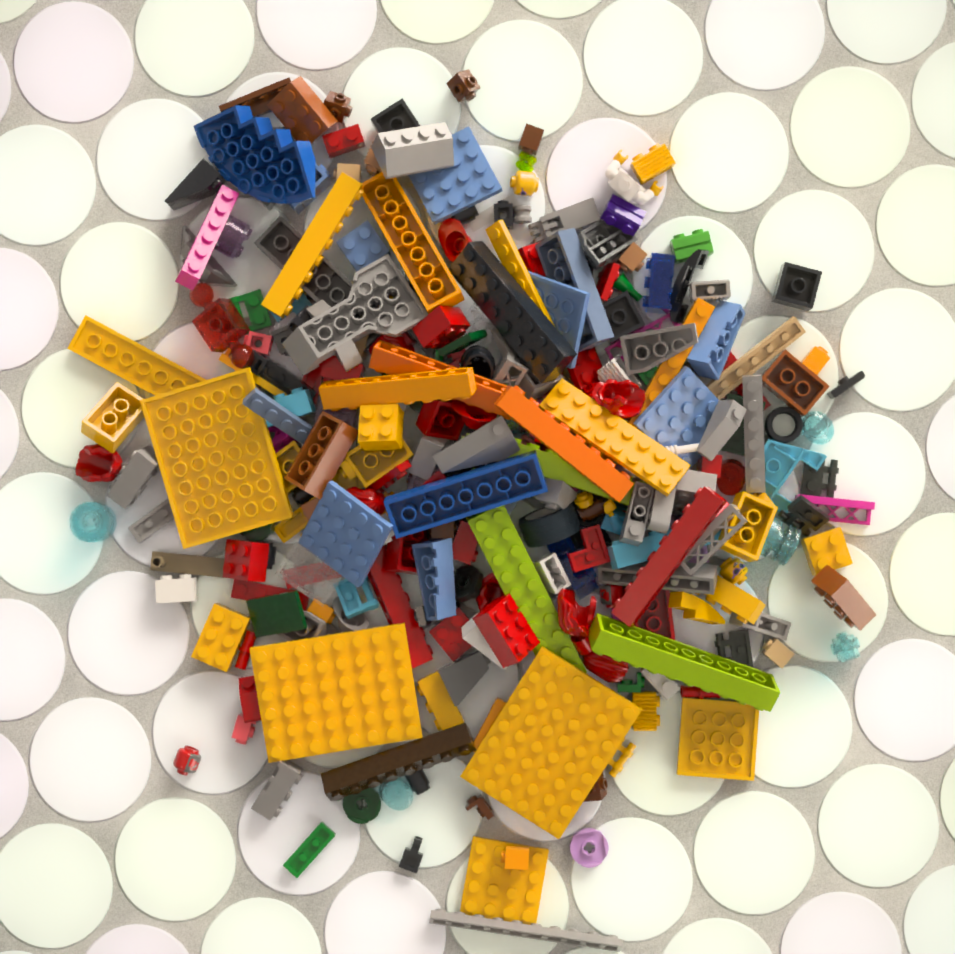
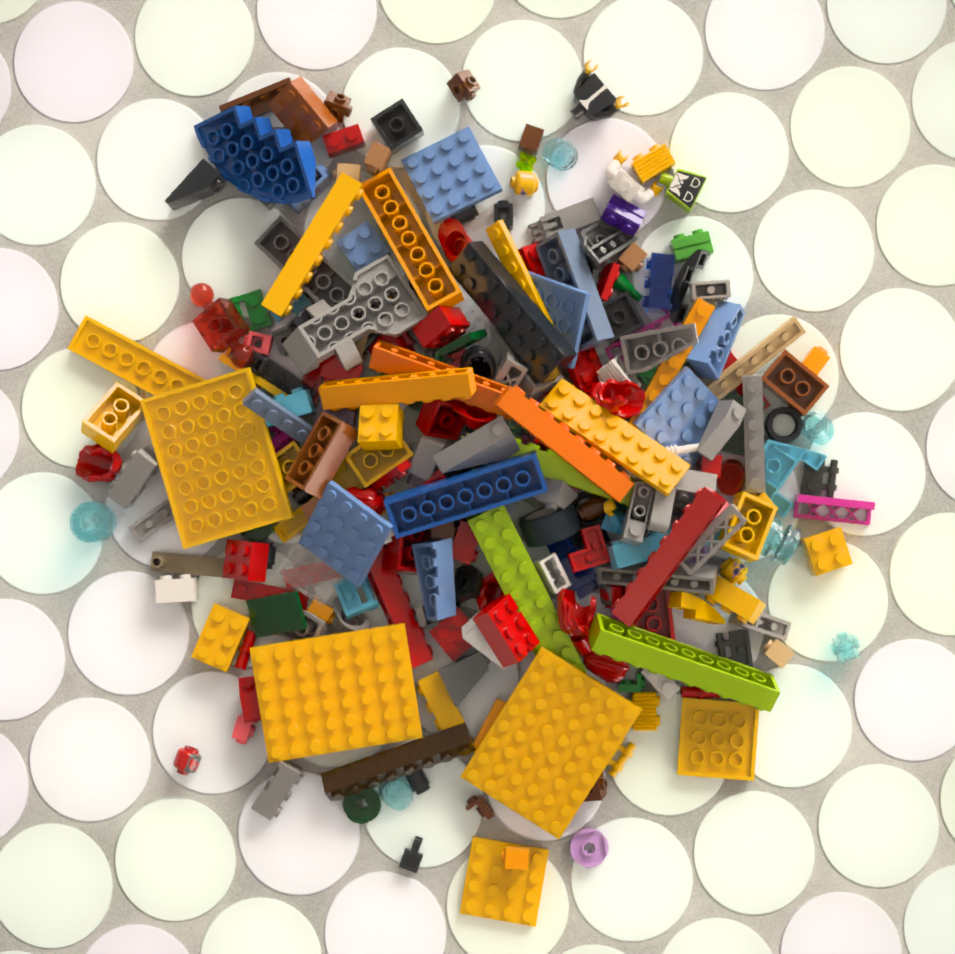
brick [175,184,239,291] -> none
dark grey wedge [180,225,237,287] -> none
clear purple brick [214,215,253,259] -> none
green plate [283,821,336,878] -> none
yellow plate [339,459,357,480] -> none
light grey slope [371,122,454,179] -> none
light grey plate [429,909,623,952] -> none
light grey wheel [513,205,532,224] -> none
yellow plate [574,492,593,509] -> none
black brick [771,262,822,311] -> none
pearl dark grey plate [778,495,829,537] -> none
brick [811,565,877,631] -> none
black plate [827,371,866,399] -> none
none -> clear light blue hat [542,138,578,171]
none -> black torso [570,59,629,120]
none -> torso [658,169,707,213]

